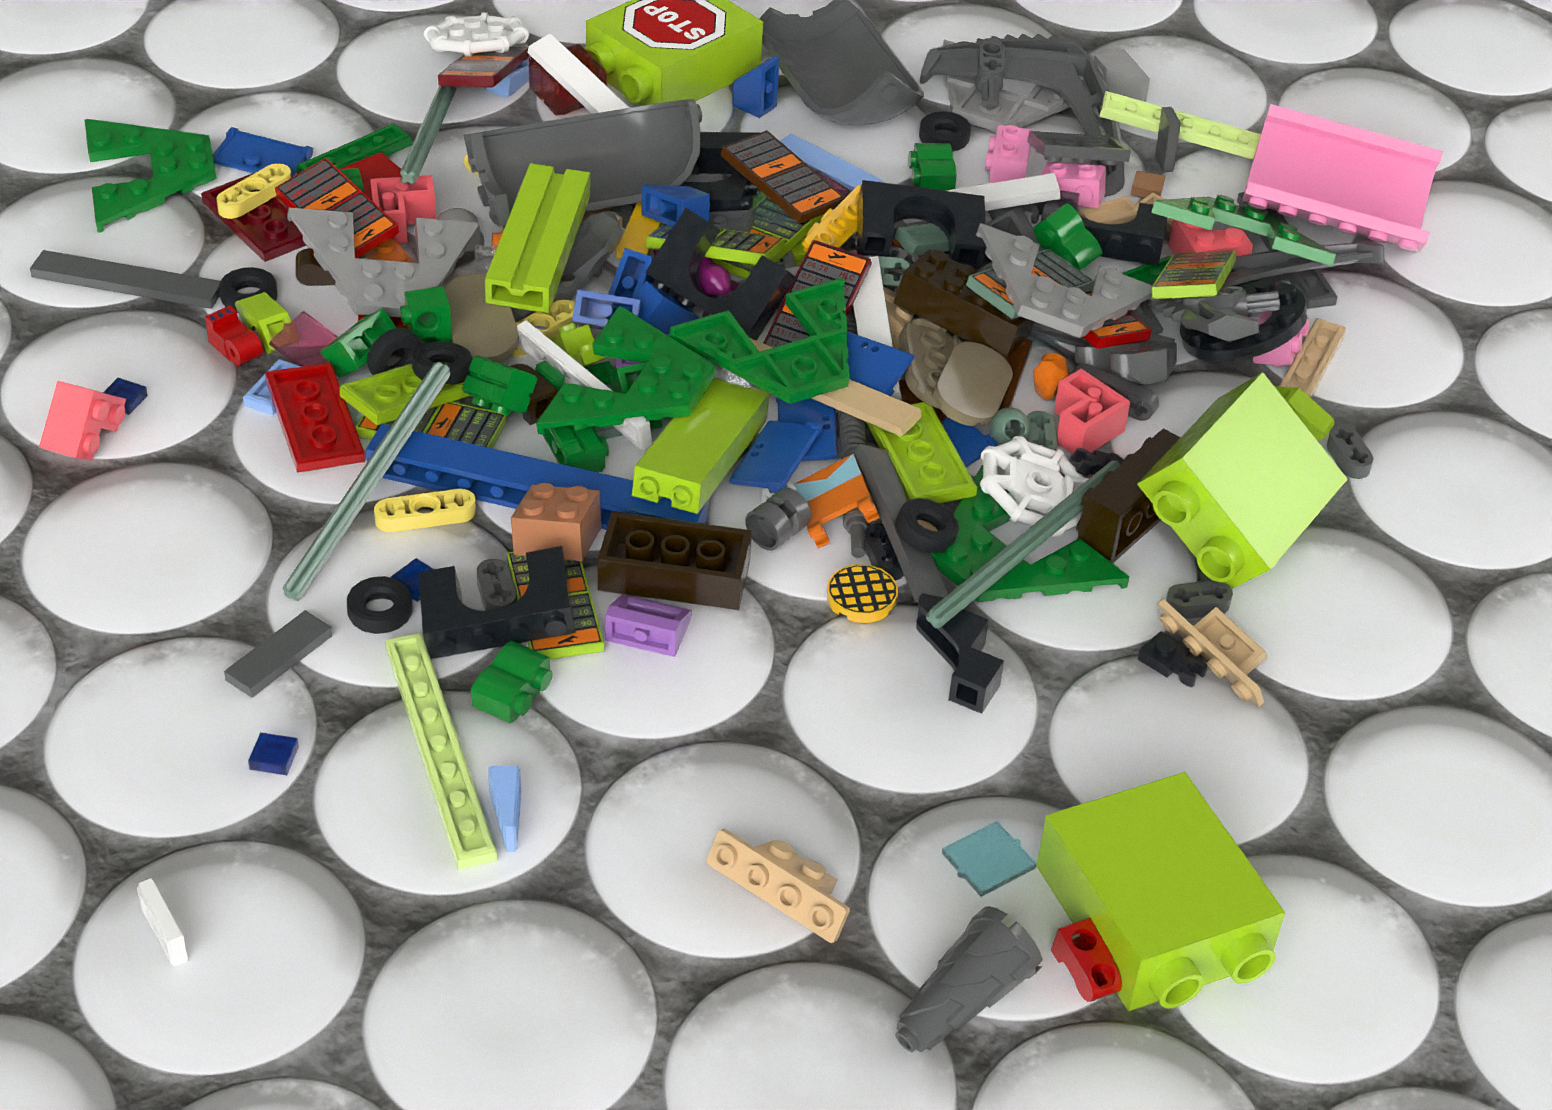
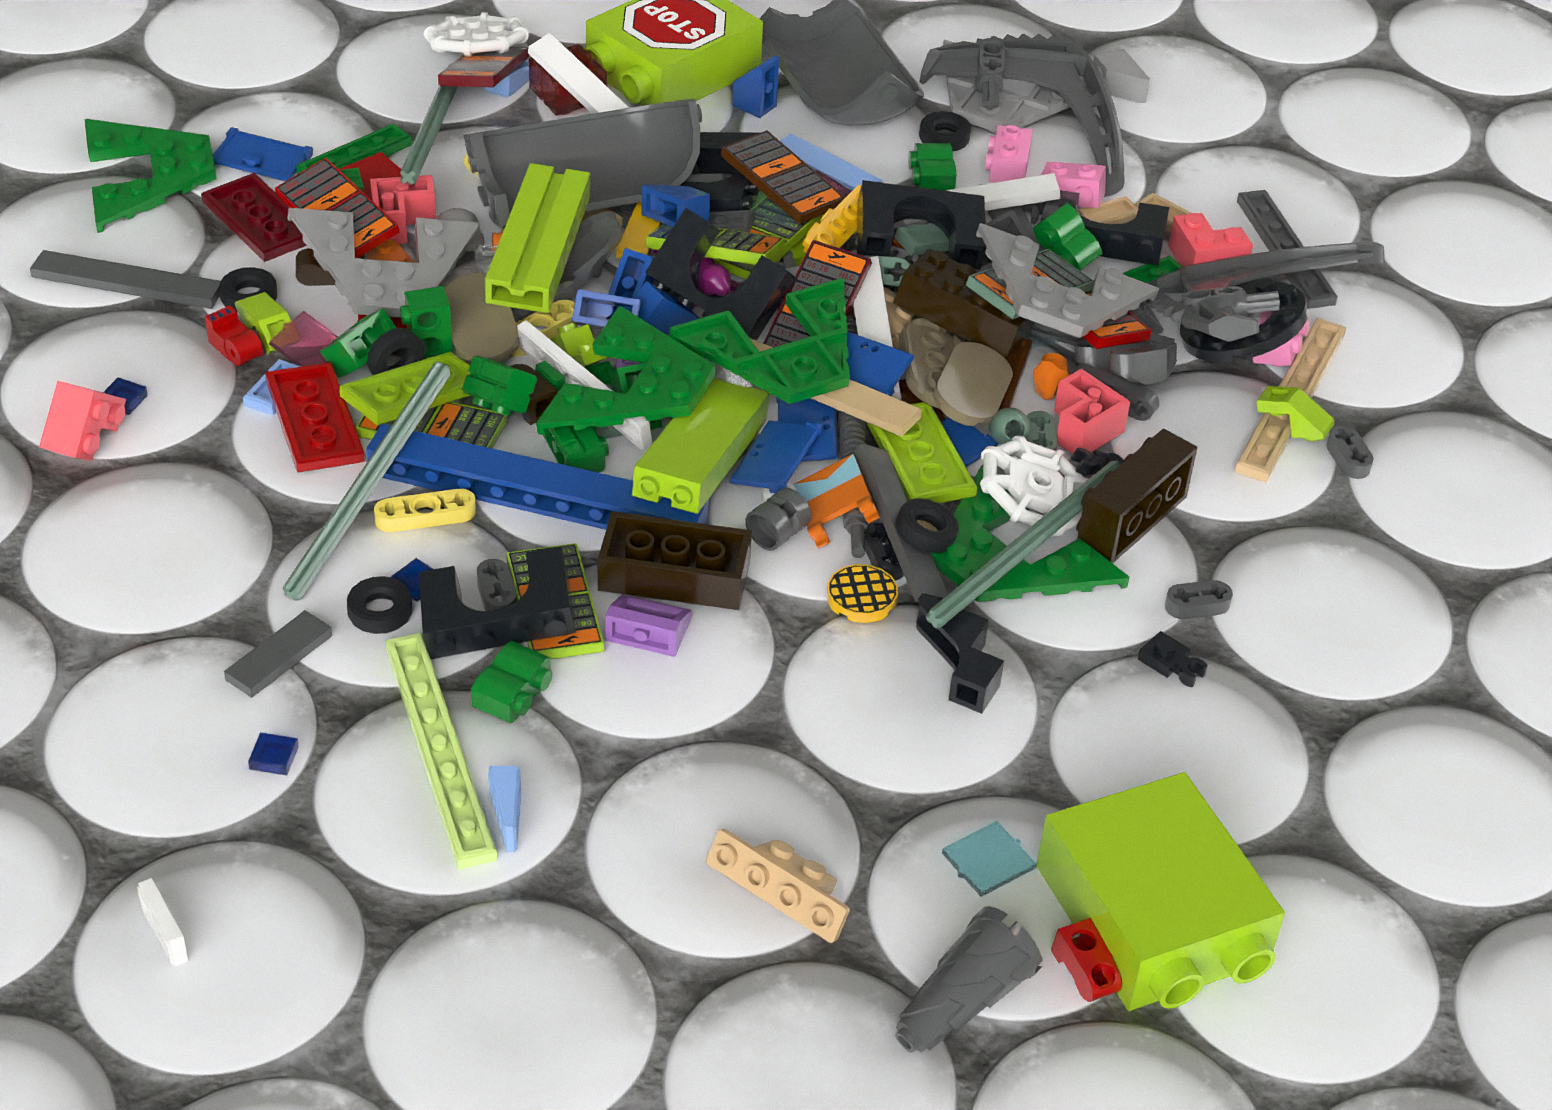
light yellow beam [217,164,291,219] -> none
black tyre [412,341,472,385] -> none
nougat brick [511,483,602,561] -> none
dark grey plate [1027,131,1131,166] -> none
yellowish green tile [1099,91,1261,160] -> none
medium nougat tile [1131,171,1166,198] -> none
brick [1137,372,1347,589] -> none
wing [1151,195,1336,266] -> none
tile [1152,250,1236,299] -> none
dark grey tile [1155,106,1181,173] -> none
tan bracket [1157,599,1267,708] -> none
bright pink panel [1242,104,1443,251] -> none

